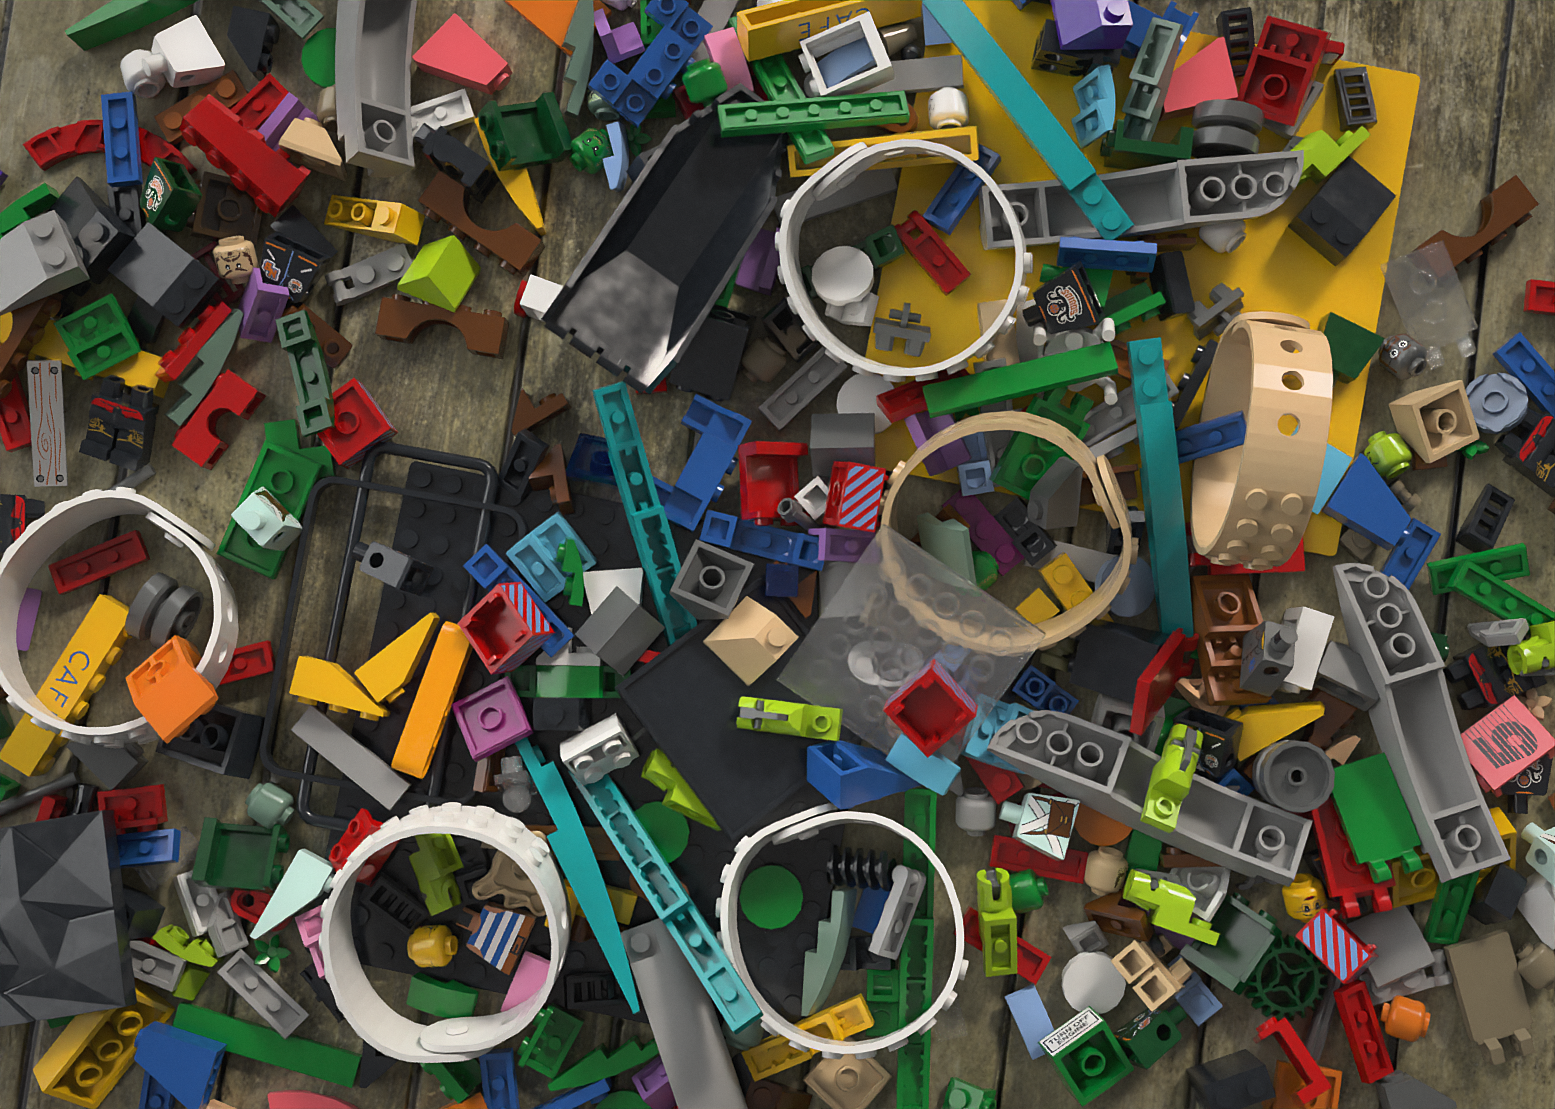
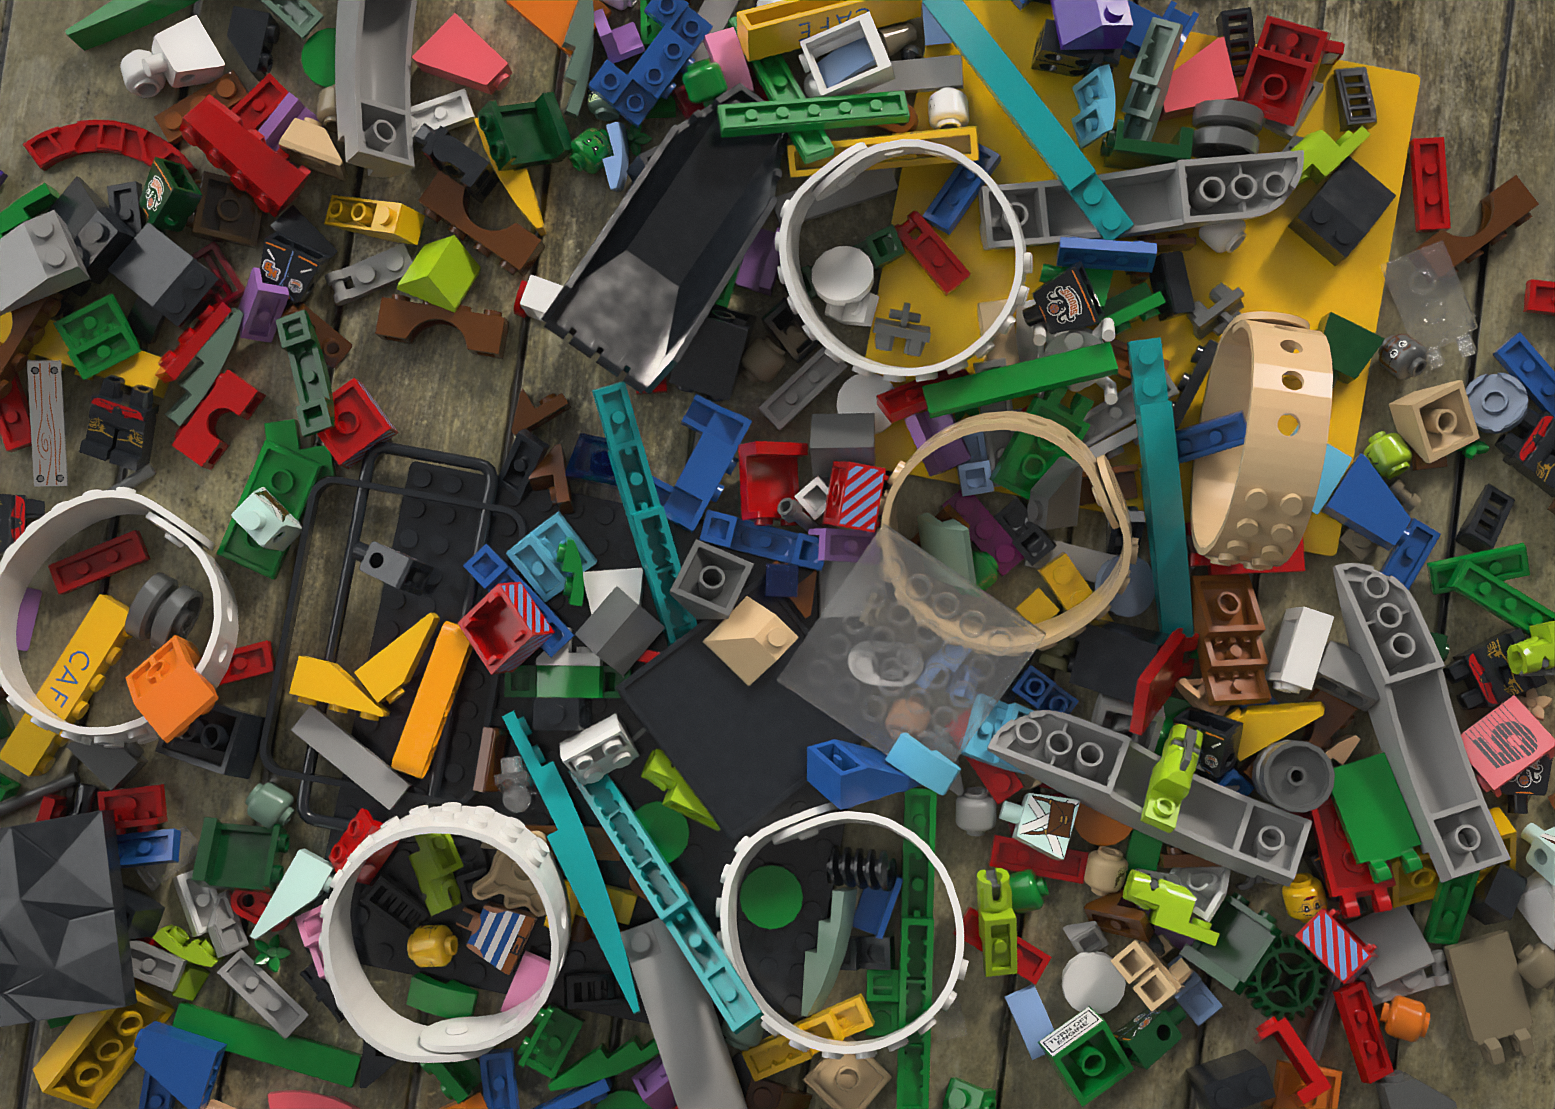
blue plate [101,91,143,188] -> none
tan head [213,236,259,284] -> none
magenta tile [451,676,534,762] -> none
lime plate [736,696,843,741] -> none
light grey plate [869,865,926,960] -> none
red container [883,659,978,758] -> none
dark grey torso [1240,621,1298,697] -> none
light grey tile [1467,618,1529,647] -> none
none -> red plate [1409,137,1451,233]

